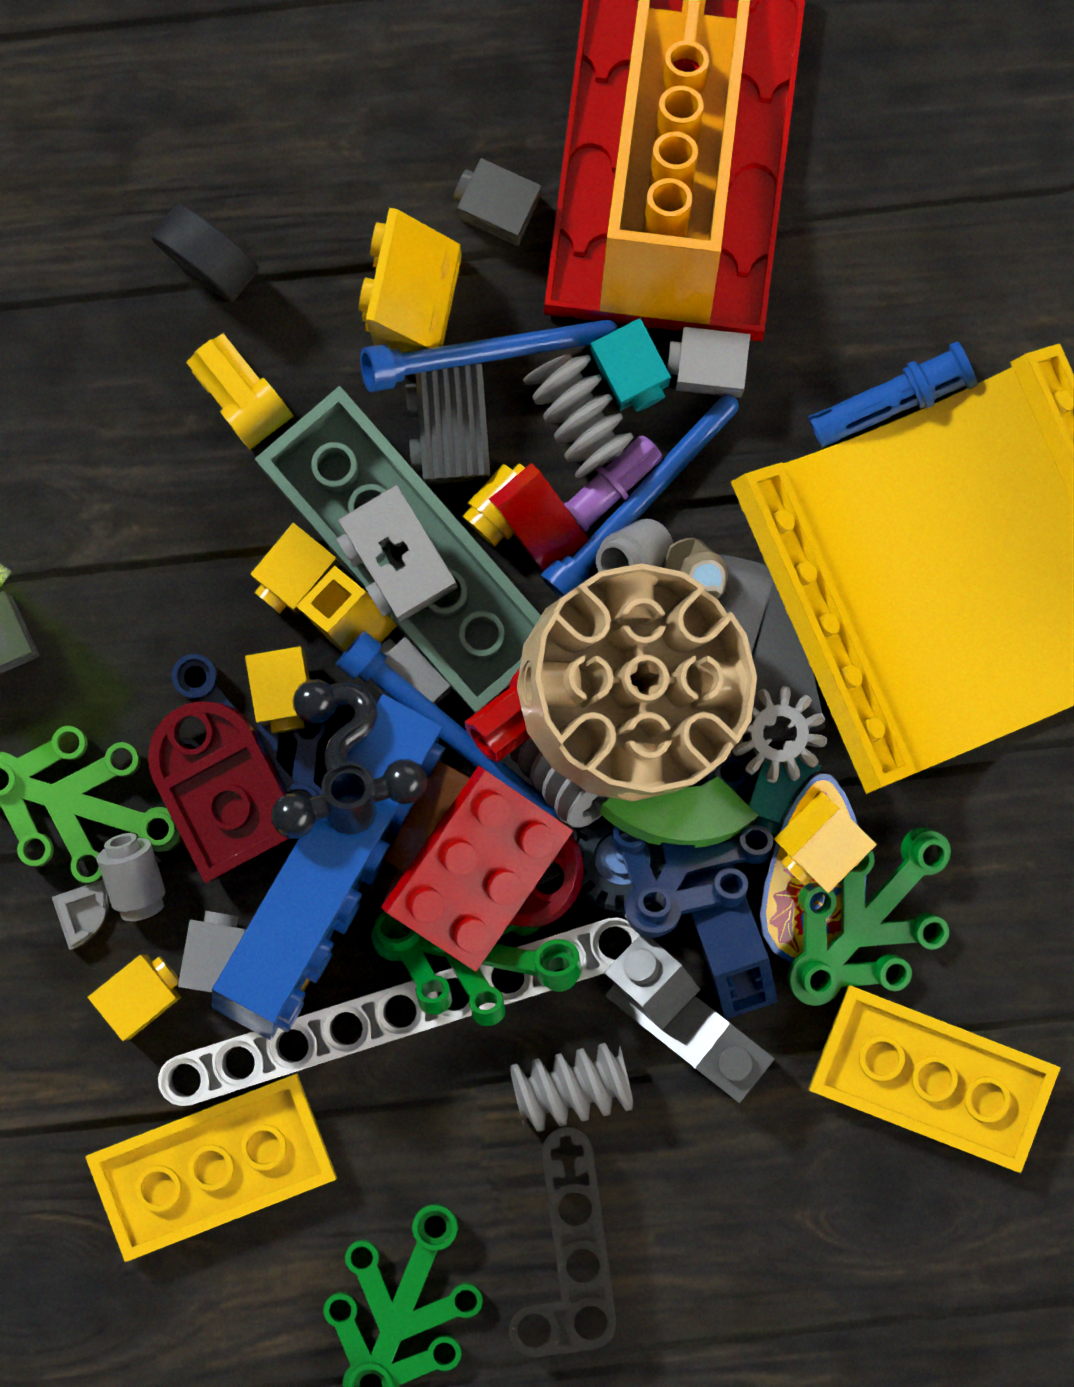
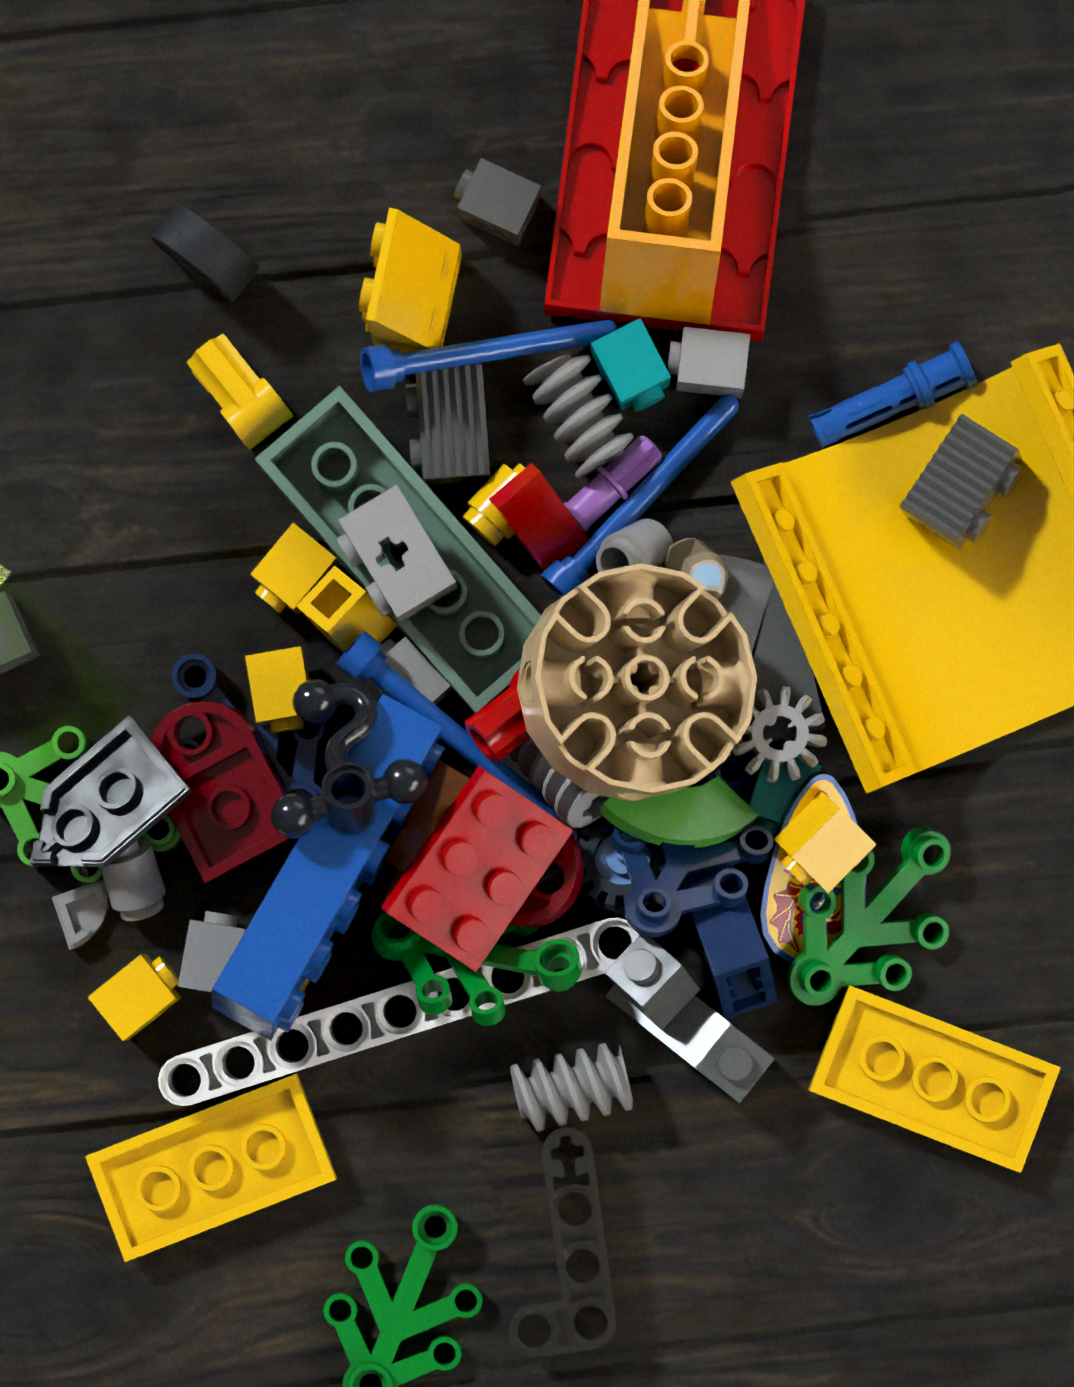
none -> tile [30,715,192,867]
none -> dark grey brick [900,414,1023,550]

